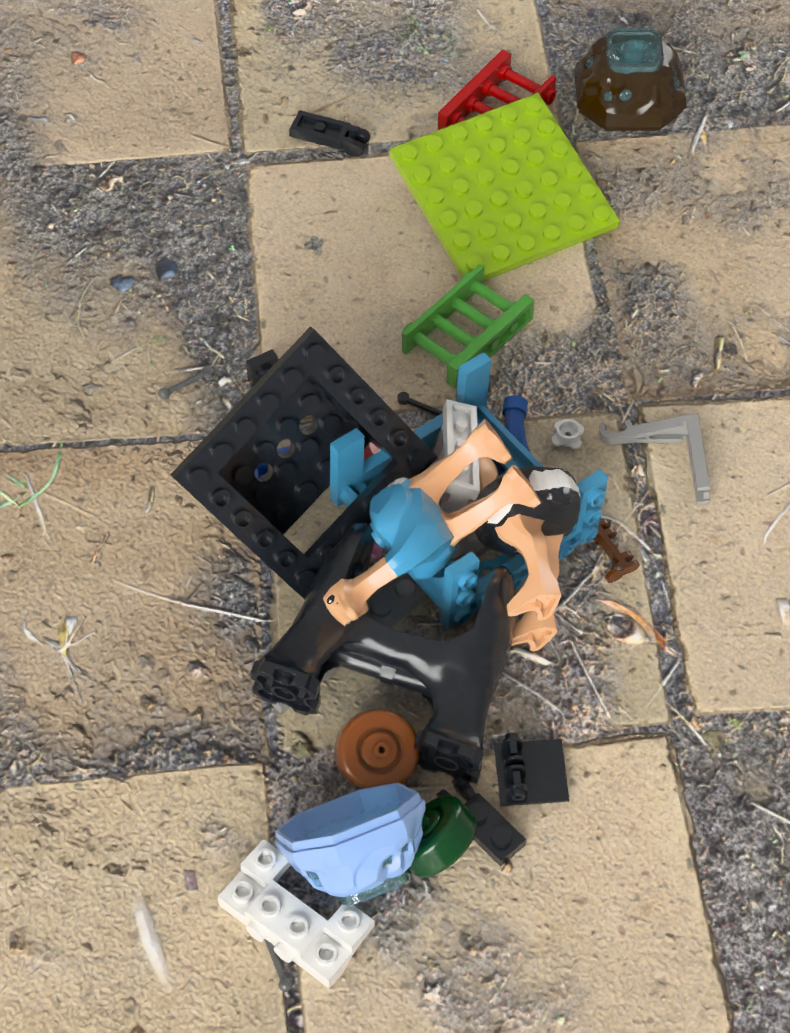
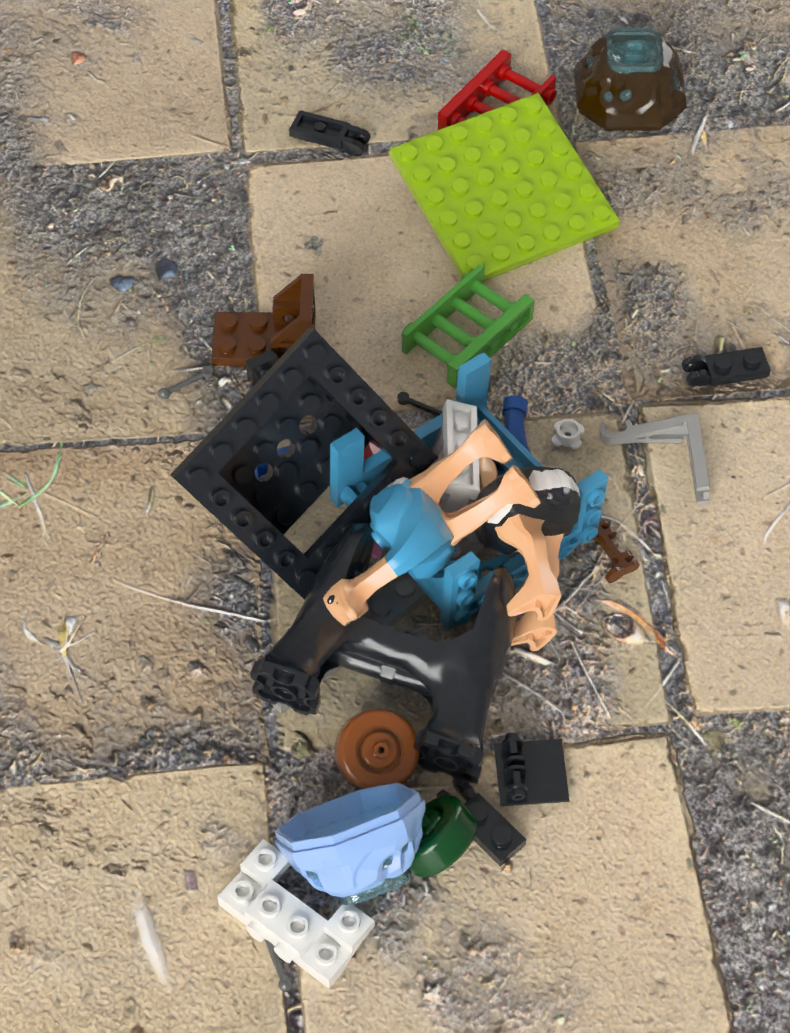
none -> reddish brown bracket [211,274,316,366]
none -> black hinge [681,347,771,387]

